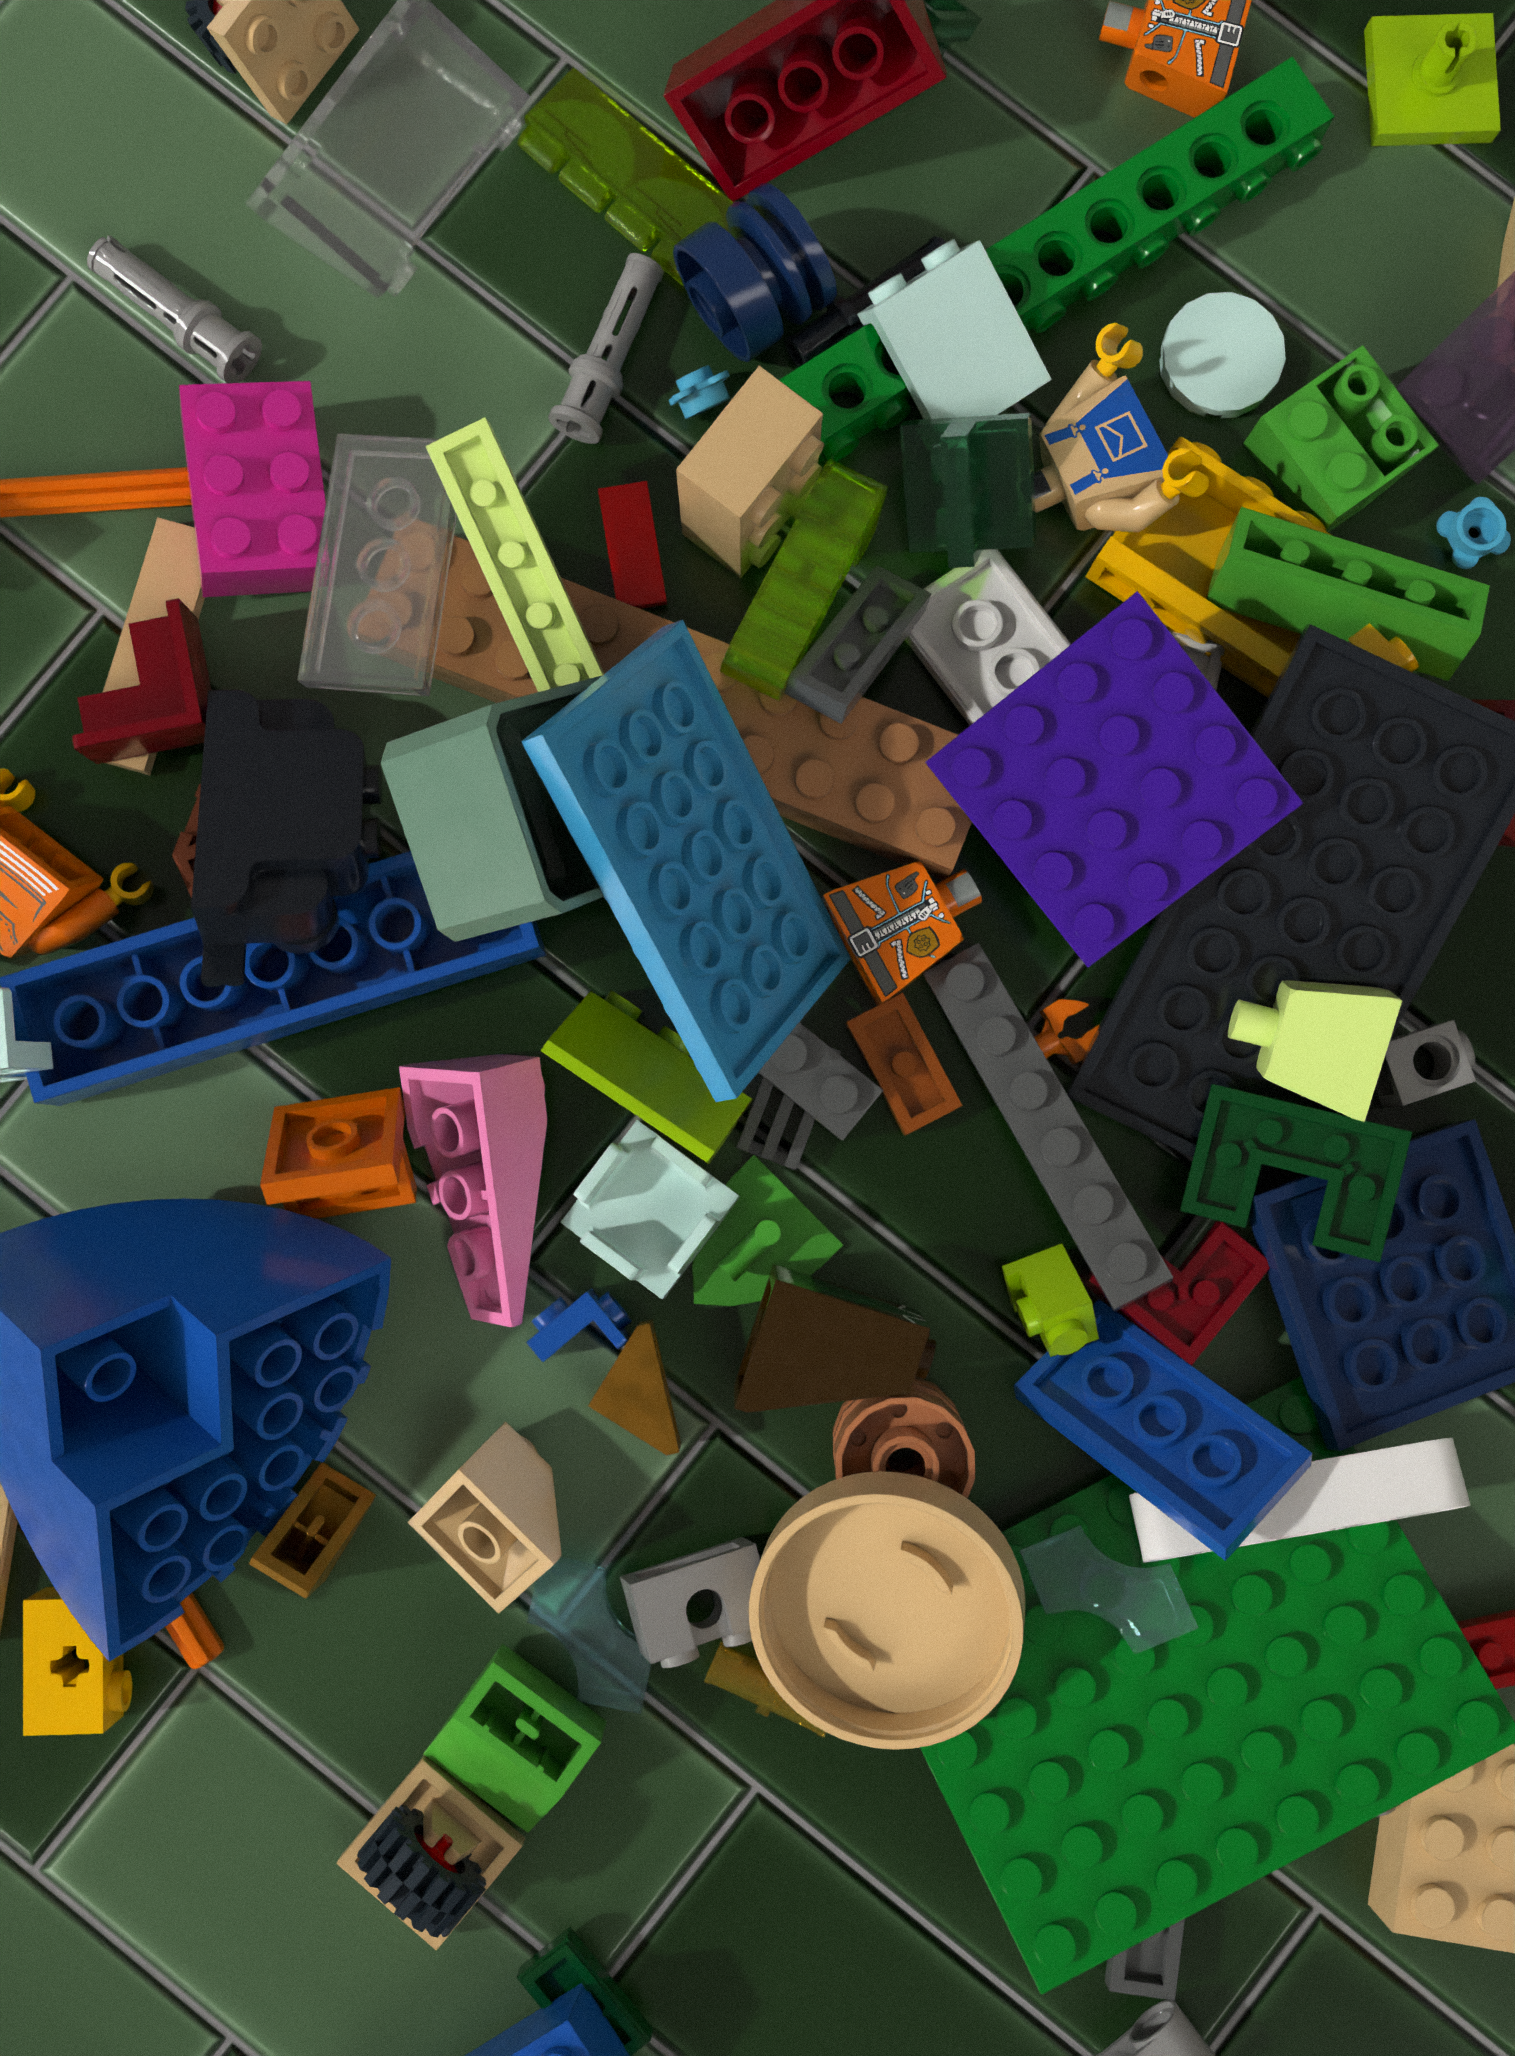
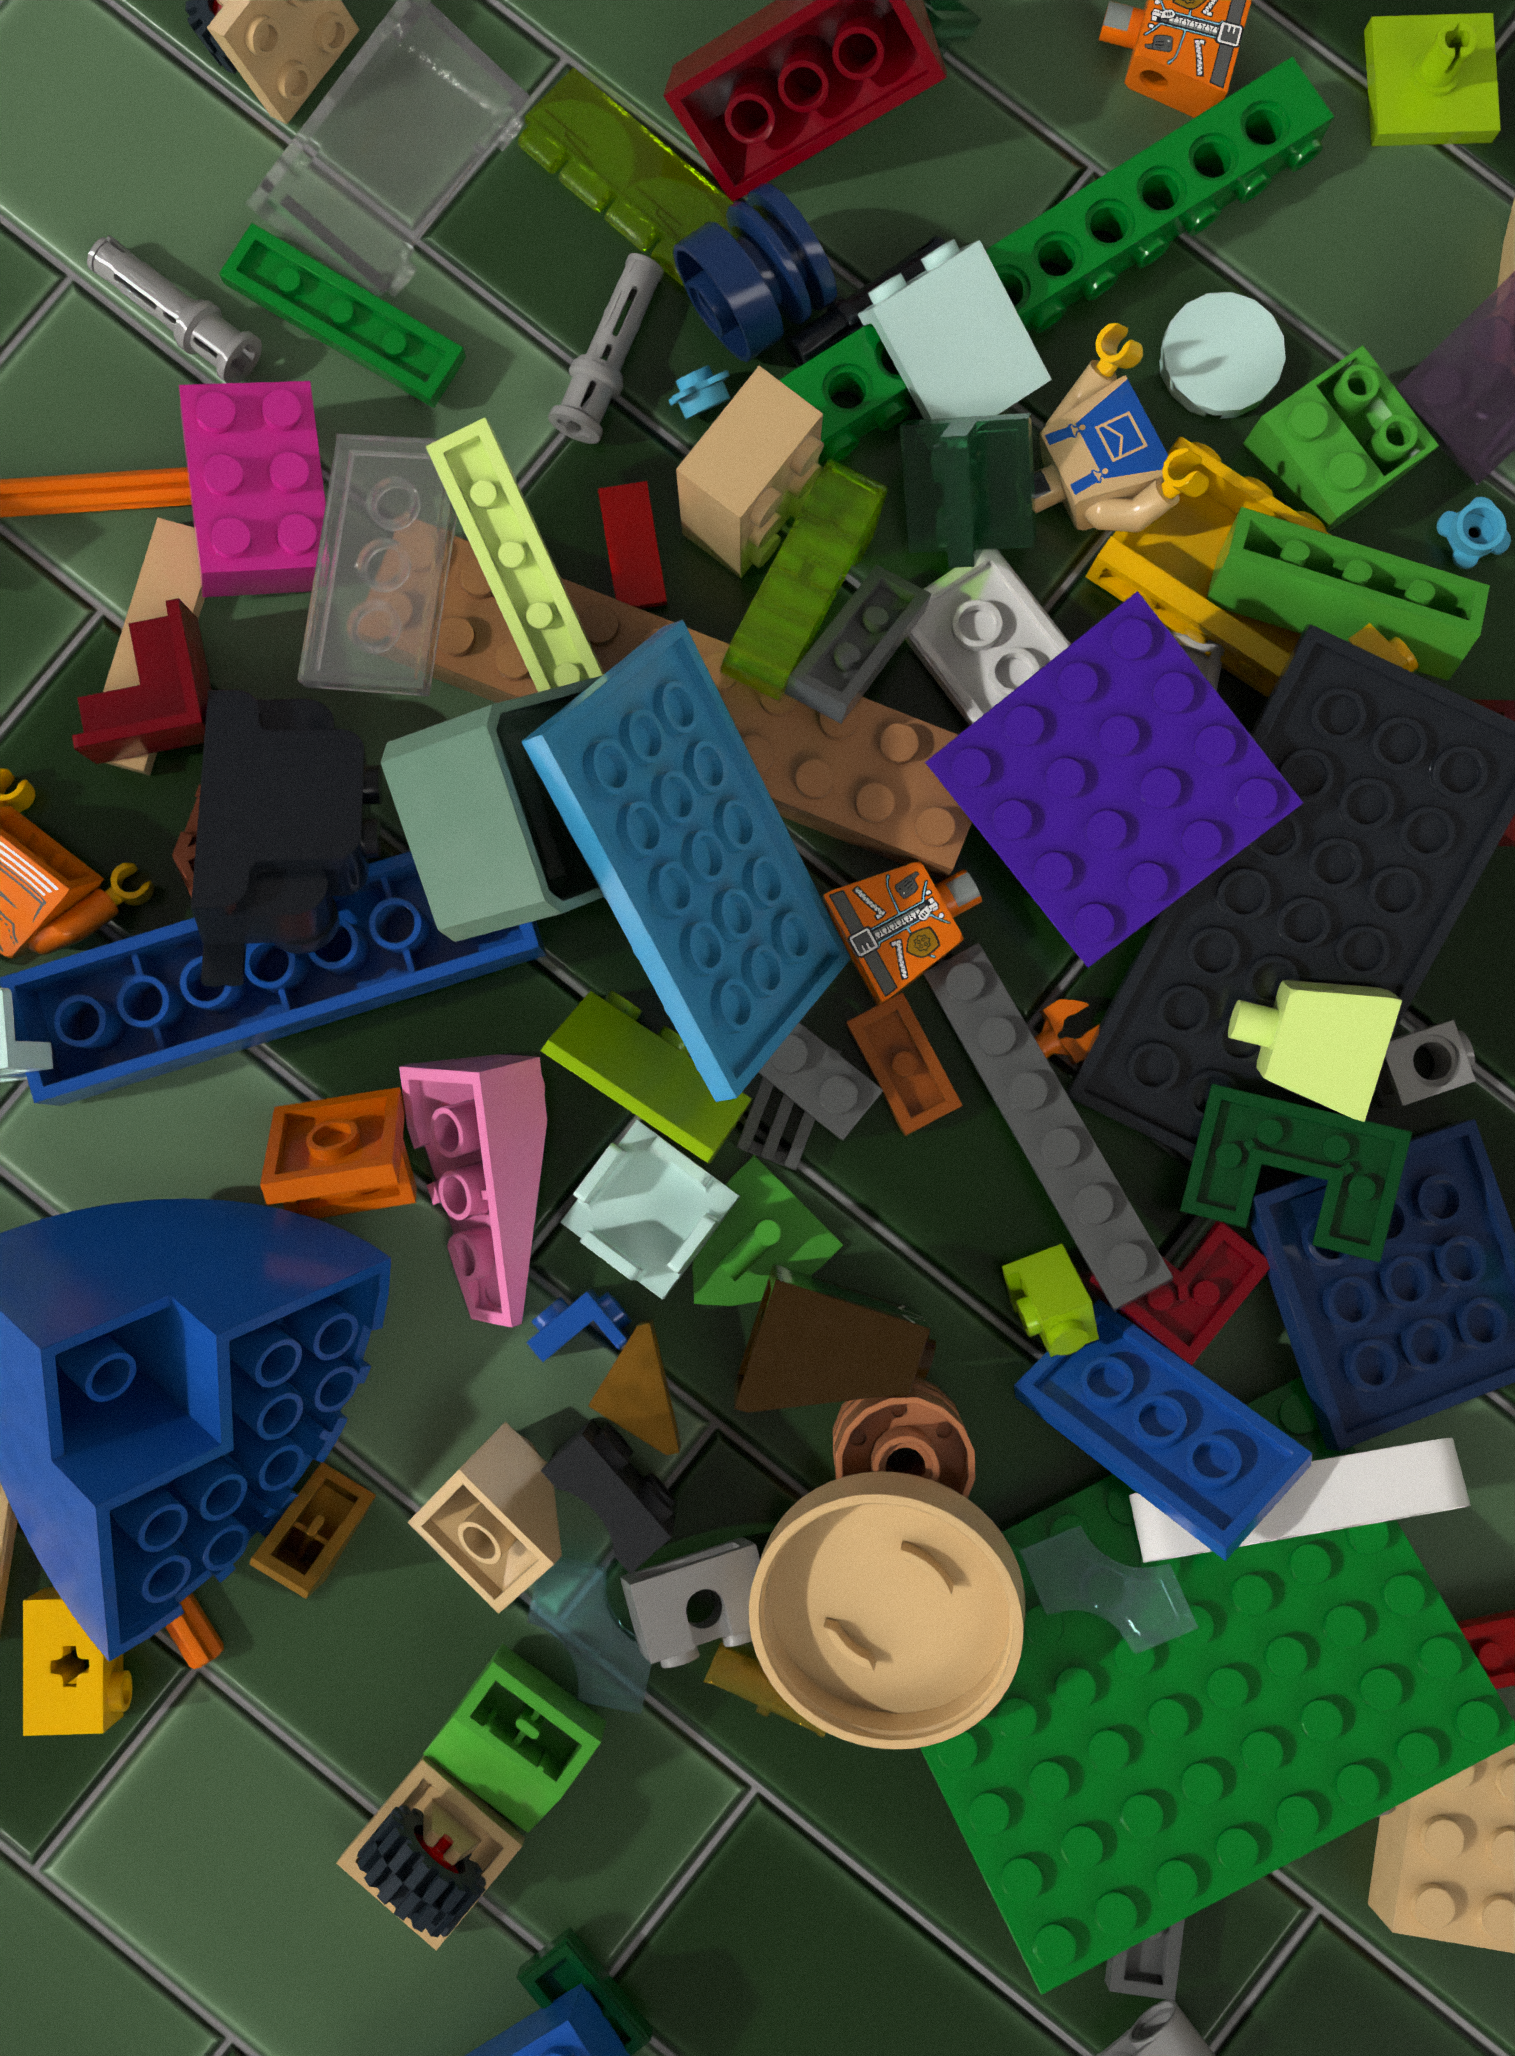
none -> green plate [219,222,467,408]
none -> black brick [541,1419,676,1574]

